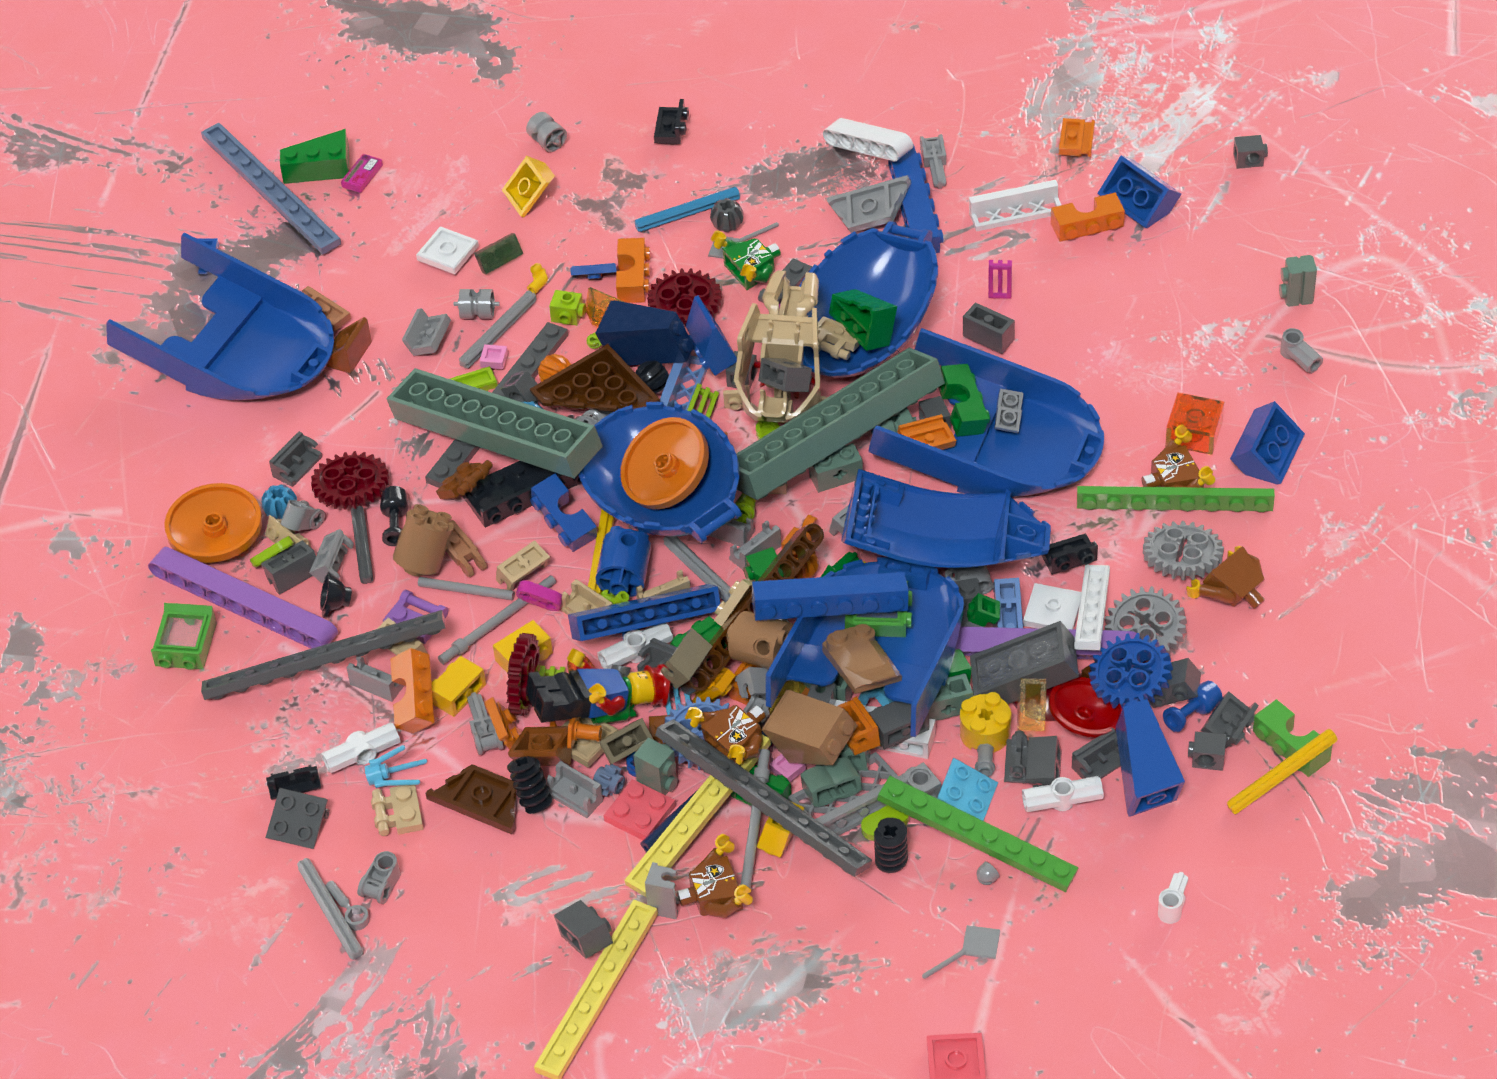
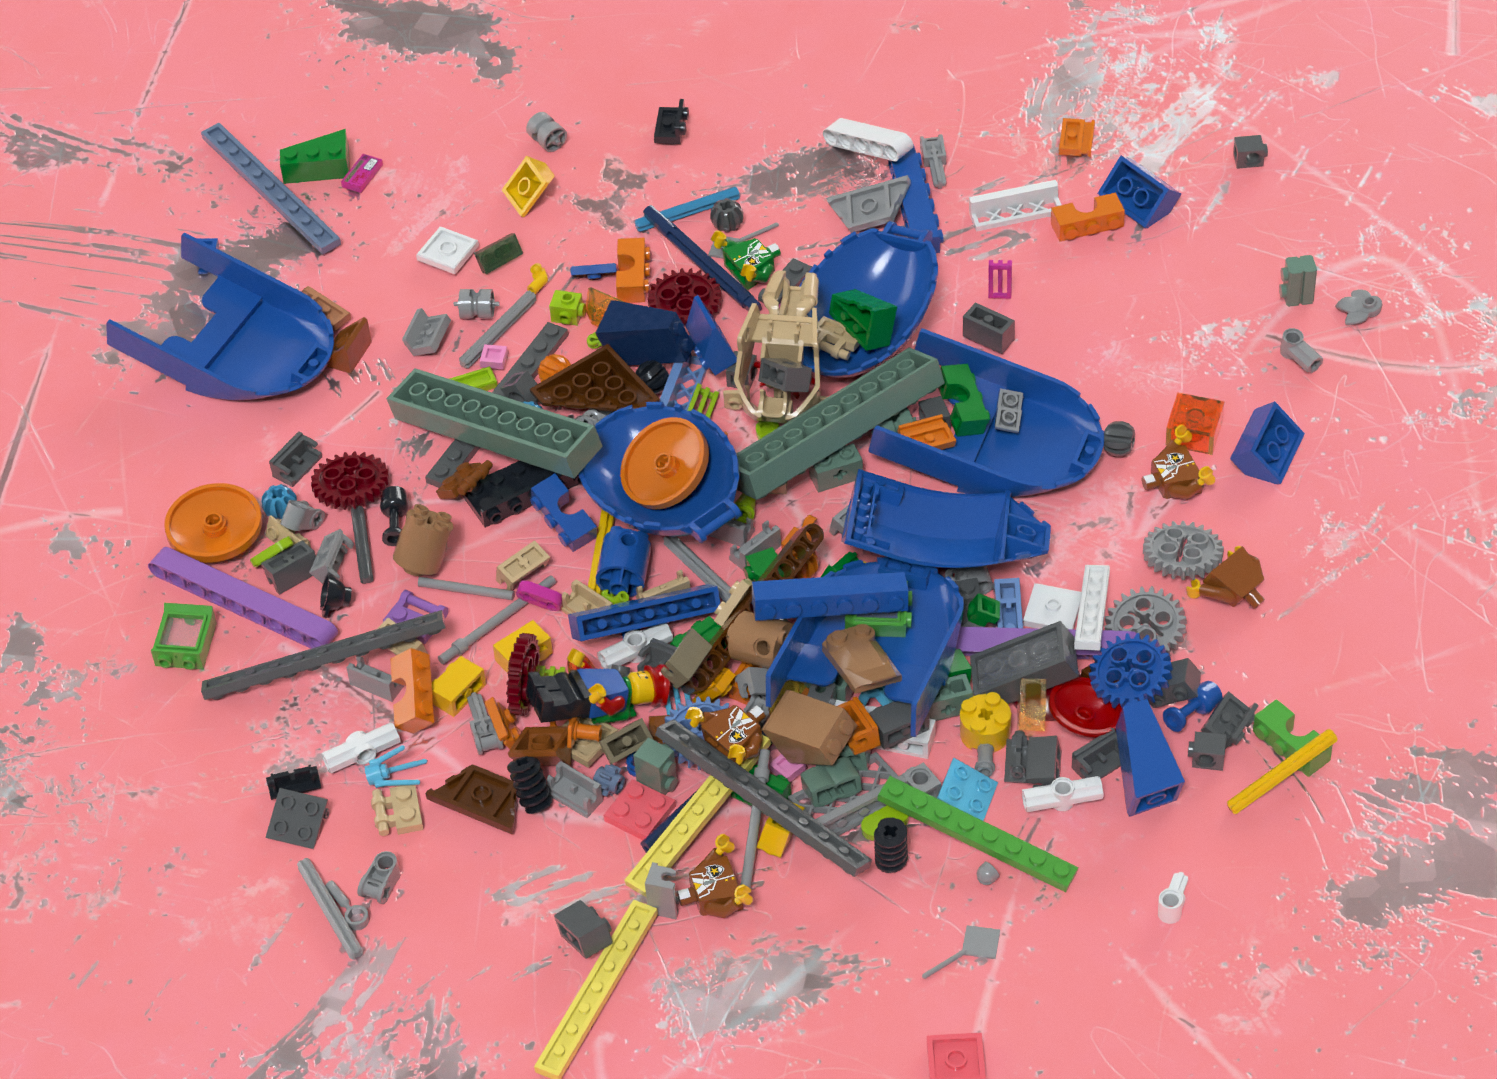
nougat hinge [446,520,487,577] -> none
black bracket [1041,533,1098,574] -> none
bright green plate [1077,486,1275,512] -> none
none -> dark blue piece [643,205,762,312]
none -> dark grey piece [1103,421,1135,457]
none -> light grey plate [1335,289,1383,325]

